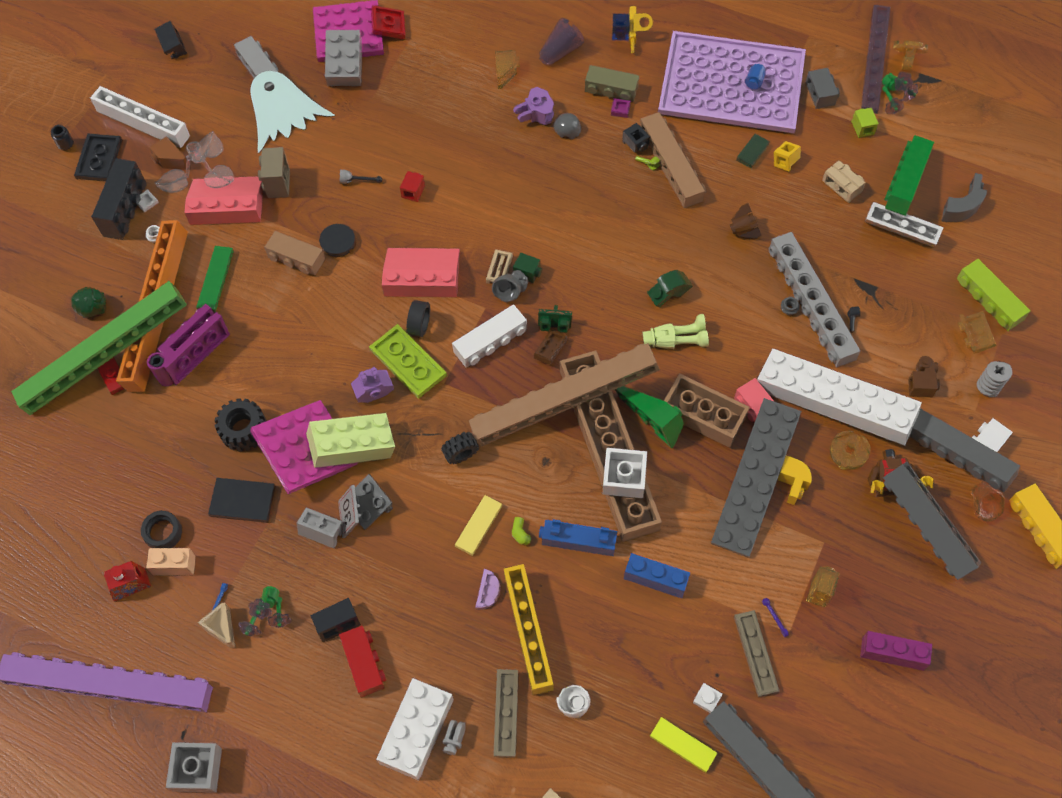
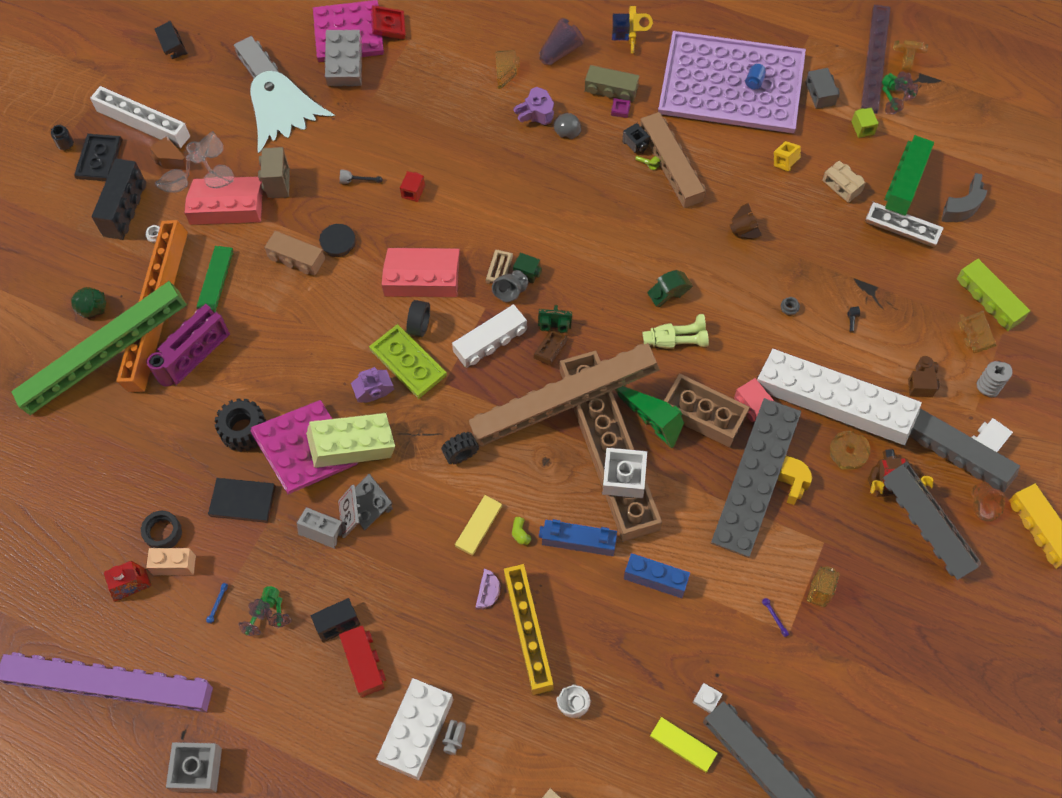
red plate [98,357,124,395] -> none
white tile [137,189,159,213] -> none
tan slope [198,603,235,648] -> none
dark tan plate [494,669,518,758] -> none
dark tan tile [734,610,779,697] -> none
clear green tile [736,134,770,168] -> none
light grey brick [769,232,860,367] -> none
magenta brick [860,631,932,671] -> none

